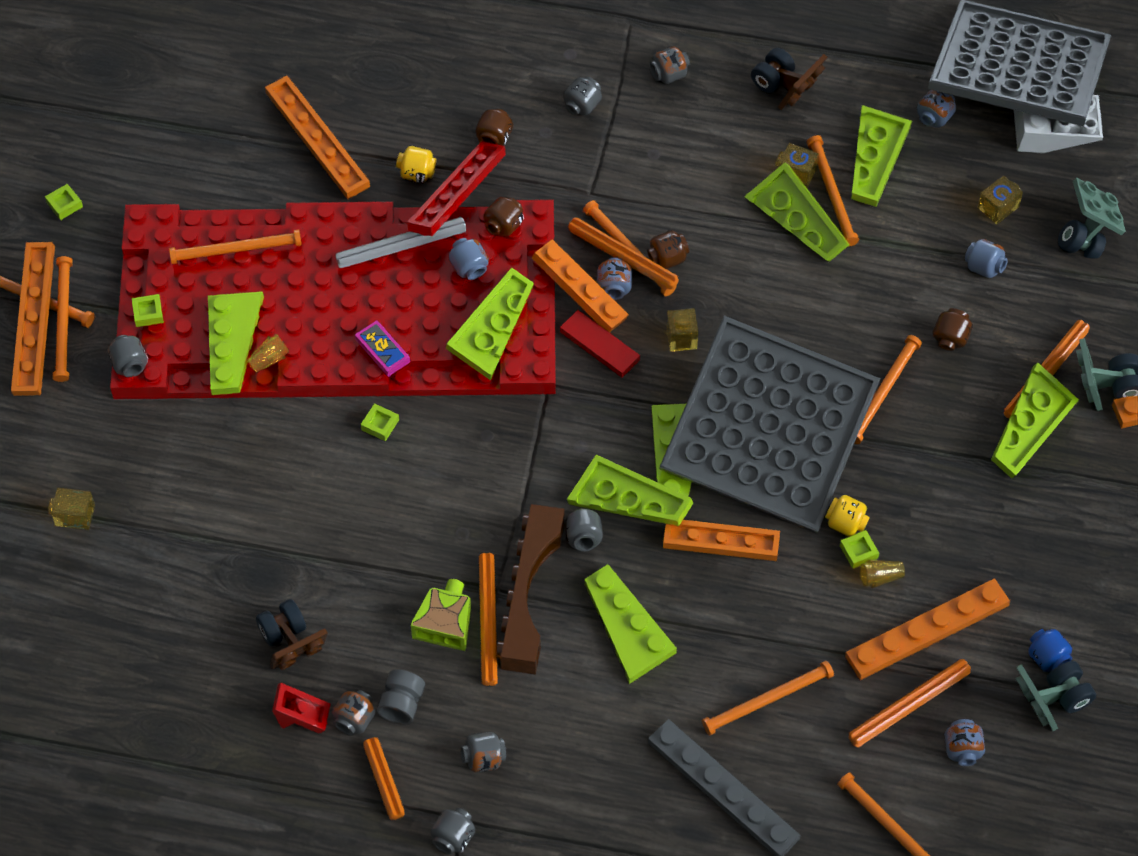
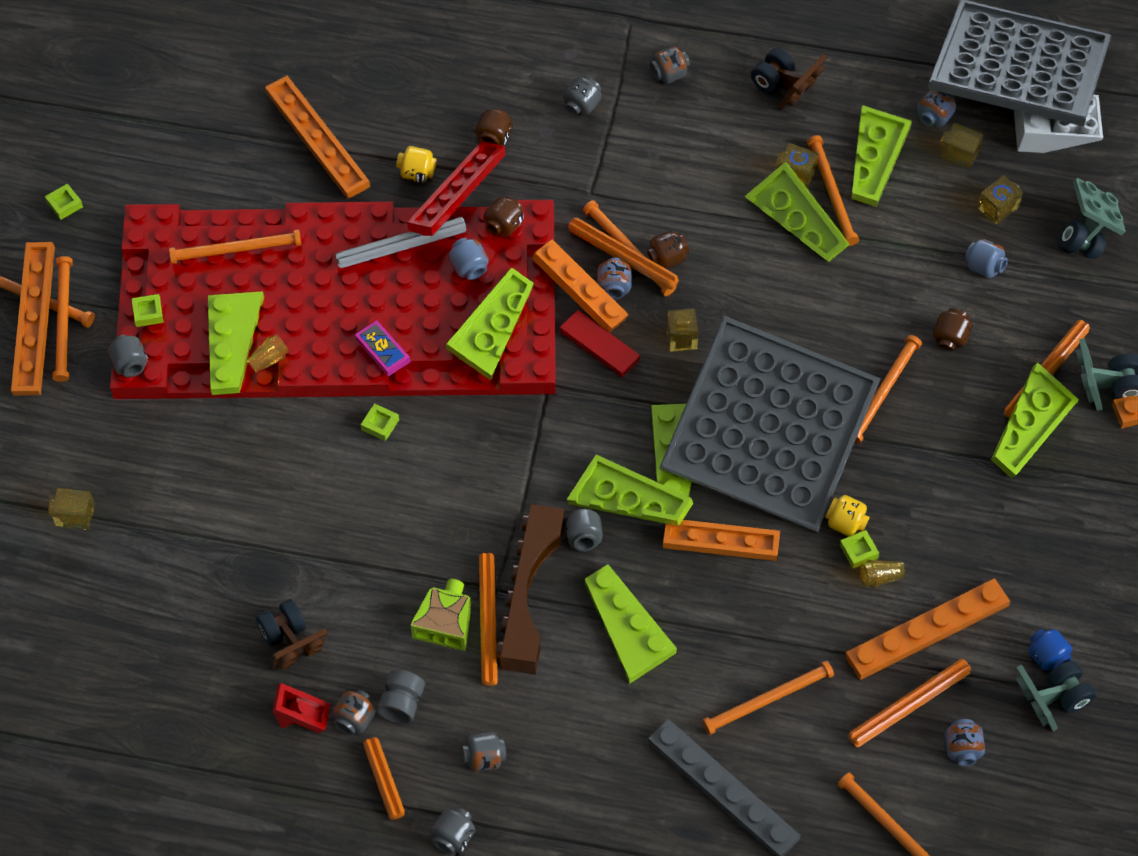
none -> clear yellow brick [940,123,984,169]

